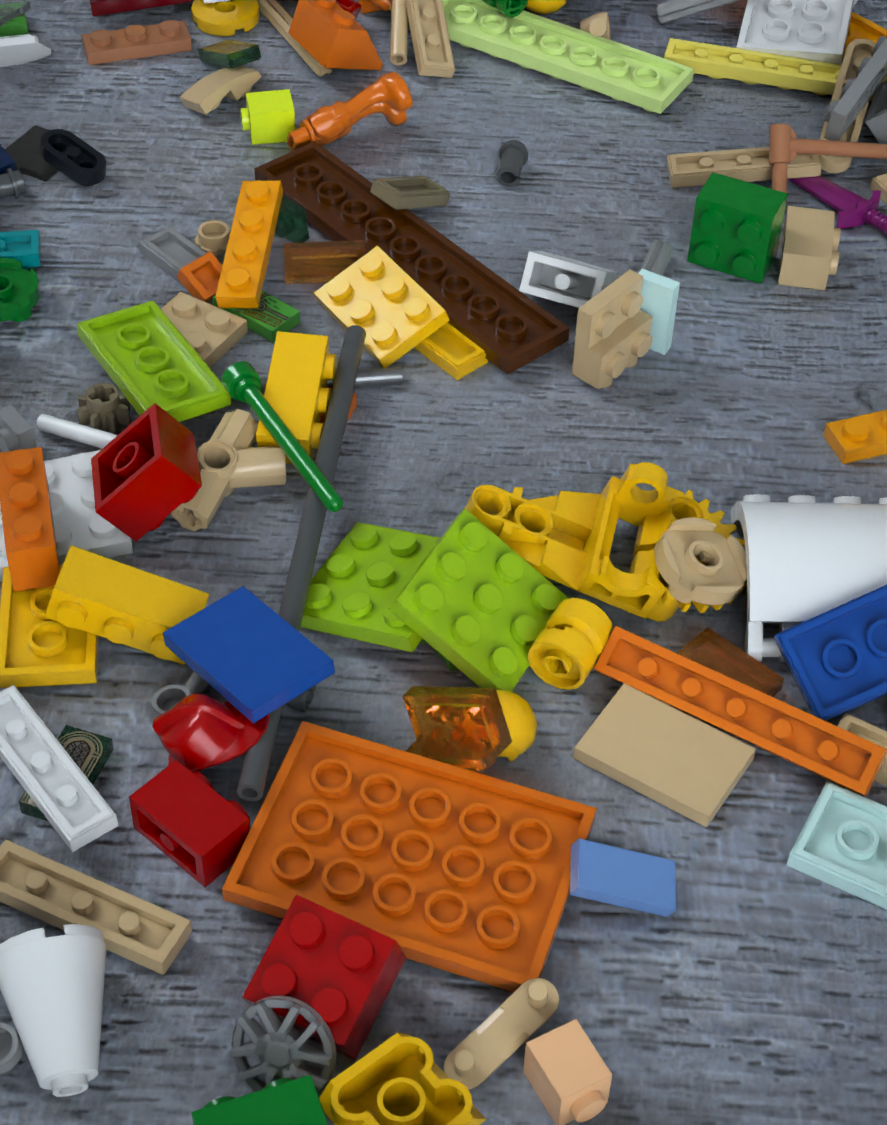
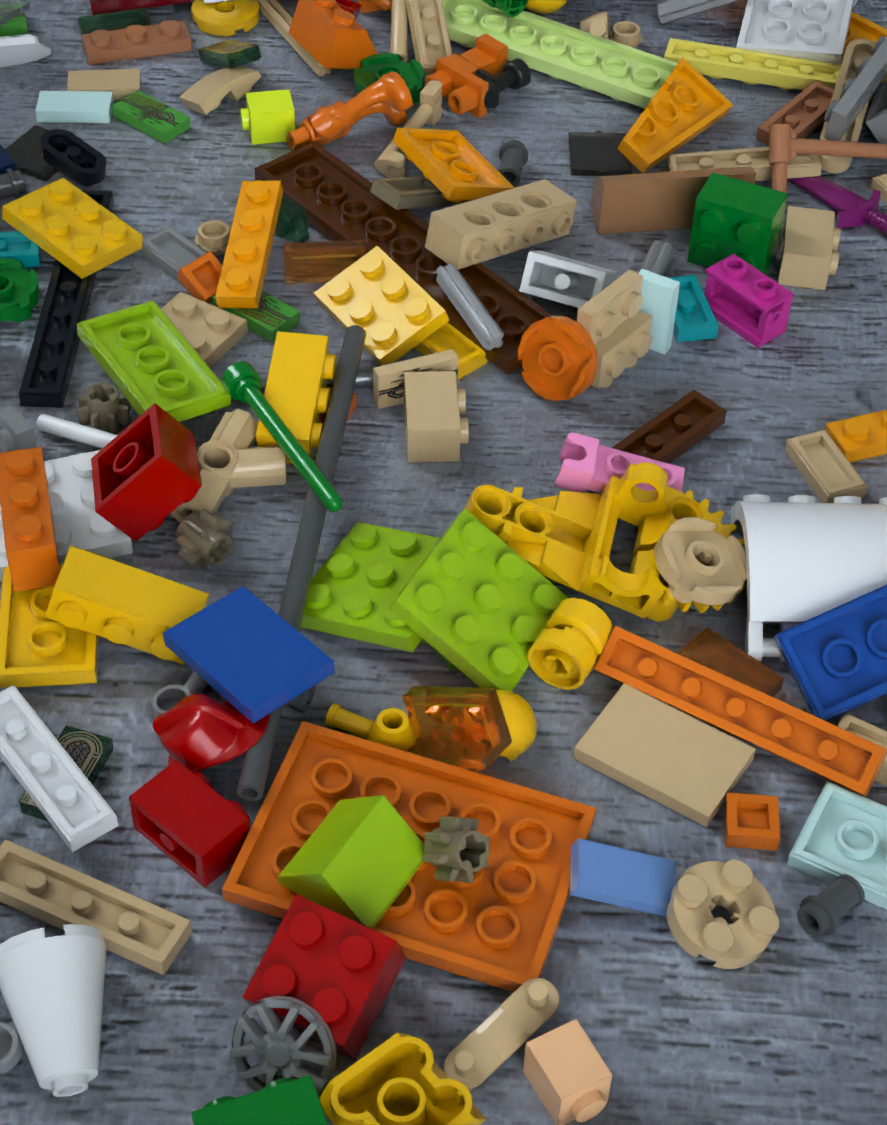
none -> yellow plate [2,178,143,279]
none -> black tile [19,190,114,408]
none -> light aqua tile [35,91,114,124]
none -> tan tile [67,69,141,101]
none -> clear green tile [77,8,151,35]
none -> bright green tile [112,90,191,144]
none -> dark tan gear [176,509,233,569]
none -> lime slope [278,795,425,929]
none -> yellow bar [325,703,417,754]
none -> green plate [353,53,425,104]
none -> tan tile [373,349,459,409]
none -> tan hinge [374,80,442,178]
none -> light orange plate [393,128,515,203]
none -> tan brick [404,371,469,463]
none -> dark tan gear [422,816,491,884]
none -> orange hips [425,34,531,118]
none -> tan brick [425,179,577,270]
none -> light grey axle [436,263,504,351]
none -> orange tile [518,316,598,401]
none -> bright pink plate [554,432,685,493]
none -> clear smoke piece [568,130,633,176]
none -> reddish brown plate [587,390,727,494]
none -> medium nougat brick [591,166,756,235]
none -> tan plate [609,21,643,48]
none -> light orange wing [617,57,734,173]
none -> tan plate [666,859,779,969]
none -> teal plate [670,275,719,343]
none -> dark pink hinge [704,254,793,348]
none -> orange tile [724,792,780,851]
none -> nougat plate [756,81,834,146]
none -> tan tile [784,430,867,503]
none -> dark grey pin [797,874,865,936]

